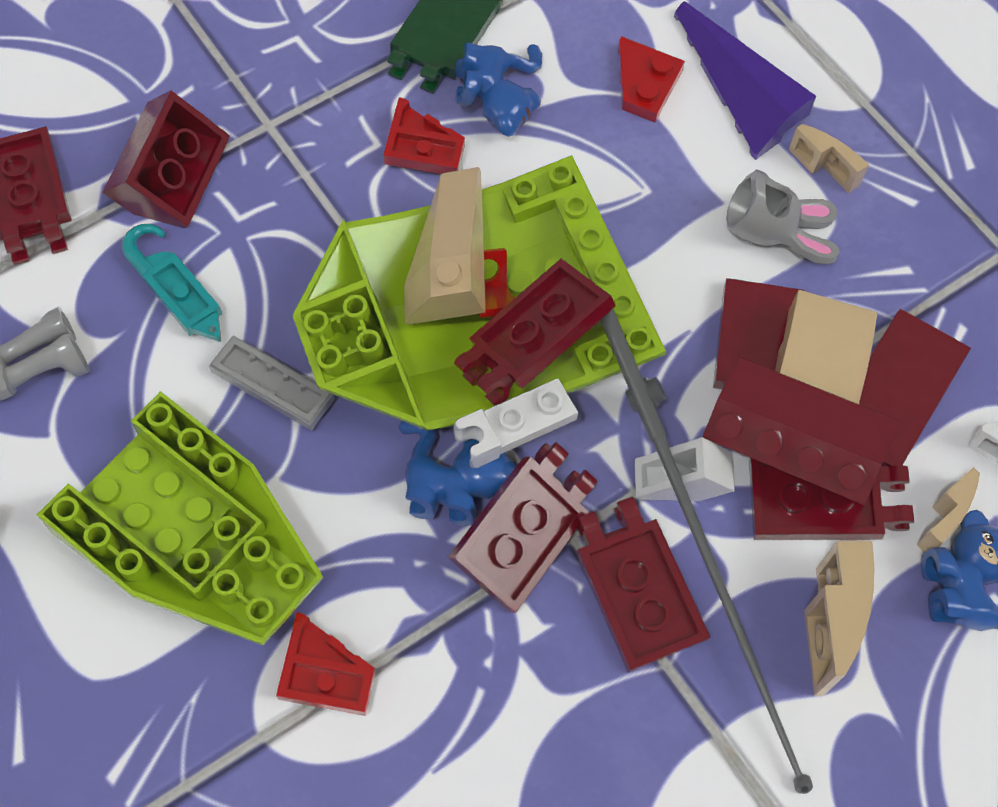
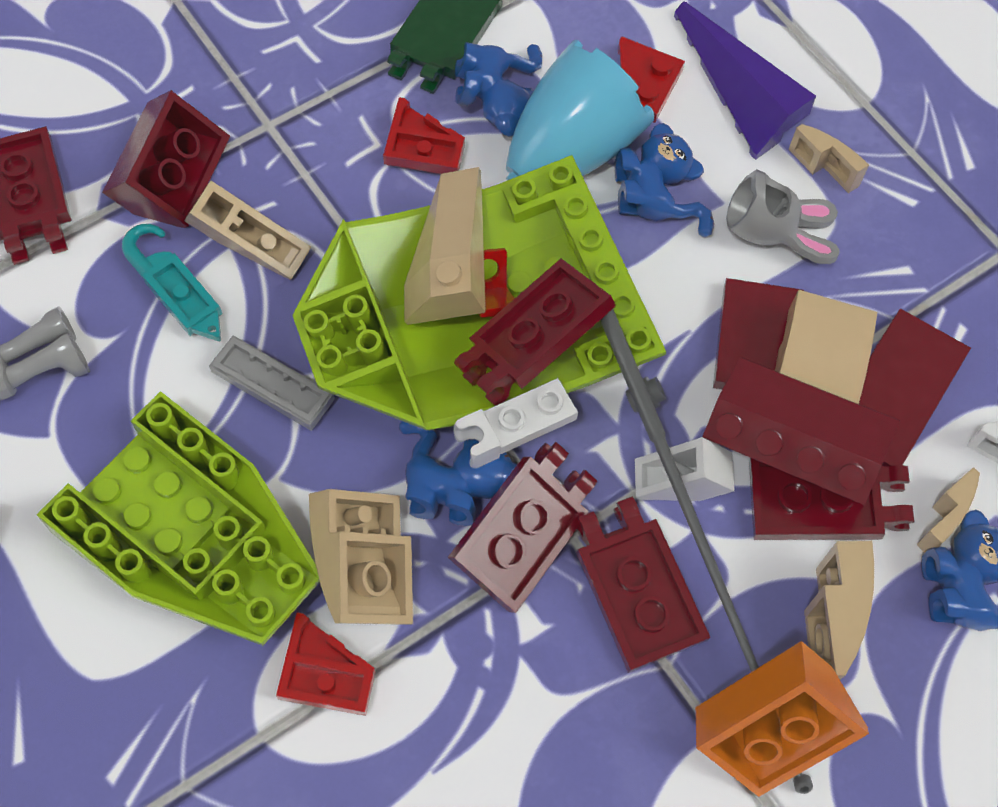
none -> tan slope [184,181,311,280]
none -> tan slope [309,489,413,625]
none -> medium azure cylinder [506,40,654,180]
none -> blue animal [615,123,715,238]
none -> orange slope [695,641,869,797]

